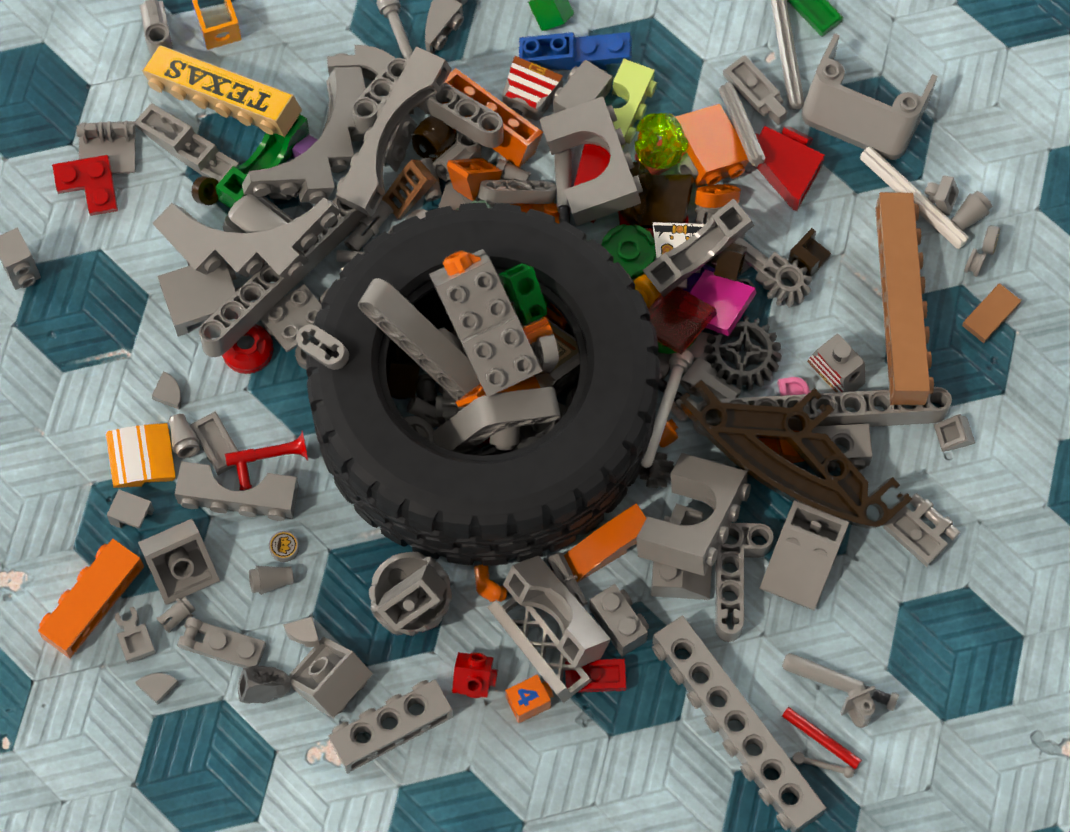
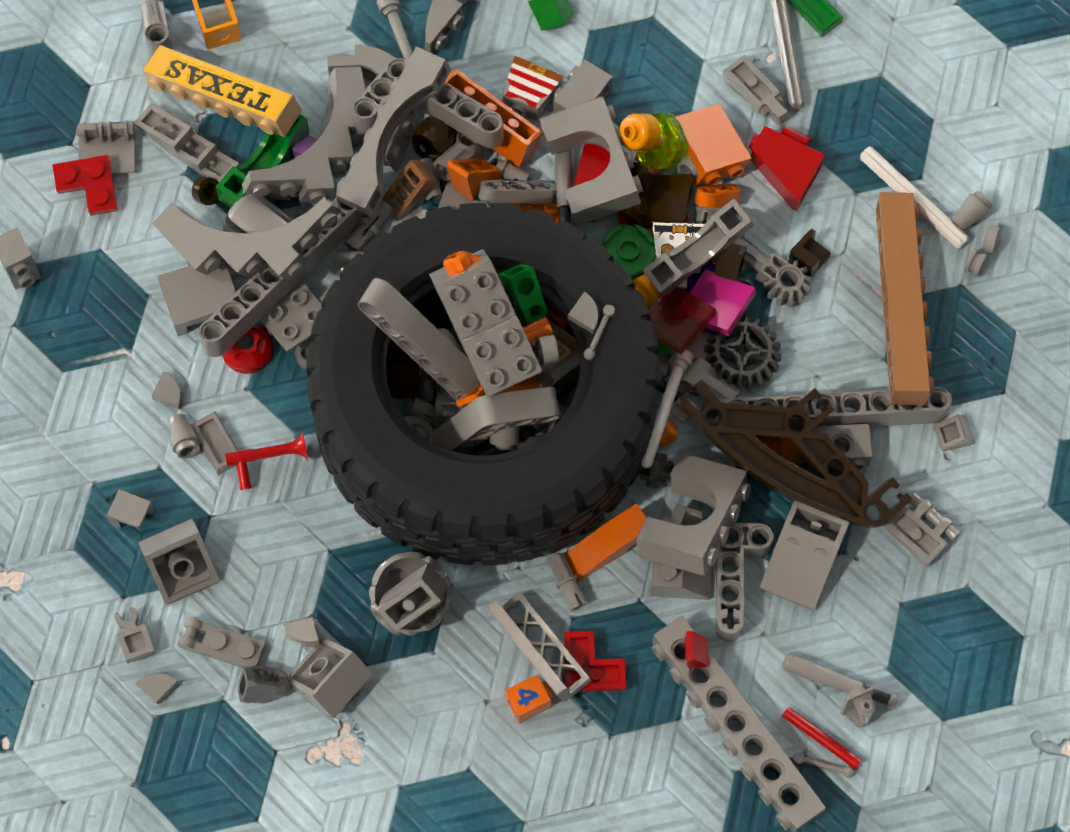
orange brick [38,538,144,659] -> none
light orange slope [106,423,176,488] -> none
light grey pin [156,596,196,633] -> none
light grey arch [175,461,299,521] -> none
light grey cone [249,566,294,595] -> none
tile [269,531,299,562] -> none
light grey beam [296,325,349,369] -> none
light grey brick [328,679,453,773] -> none
red brick [452,652,498,698] -> none
orange arm [474,564,508,602] -> none
light grey arch [503,556,611,669] -> none
blue slope [519,32,632,70] -> none
light grey brick [589,584,649,657] -> none
yellowish green arch [612,59,657,150] -> none
light grey axle [719,82,765,167] -> none
bright pink tile [777,377,809,396] -> none
light grey windscreen [802,33,937,160] -> none
light grey torso [807,334,865,393] -> none
light grey tile [925,175,959,215] -> none
medium nougat tile [962,283,1021,343] -> none
none -> light grey tile [568,292,598,334]
none -> light grey hinge [584,305,615,360]
none -> light orange head [619,113,661,151]
none -> red slope [684,631,710,668]

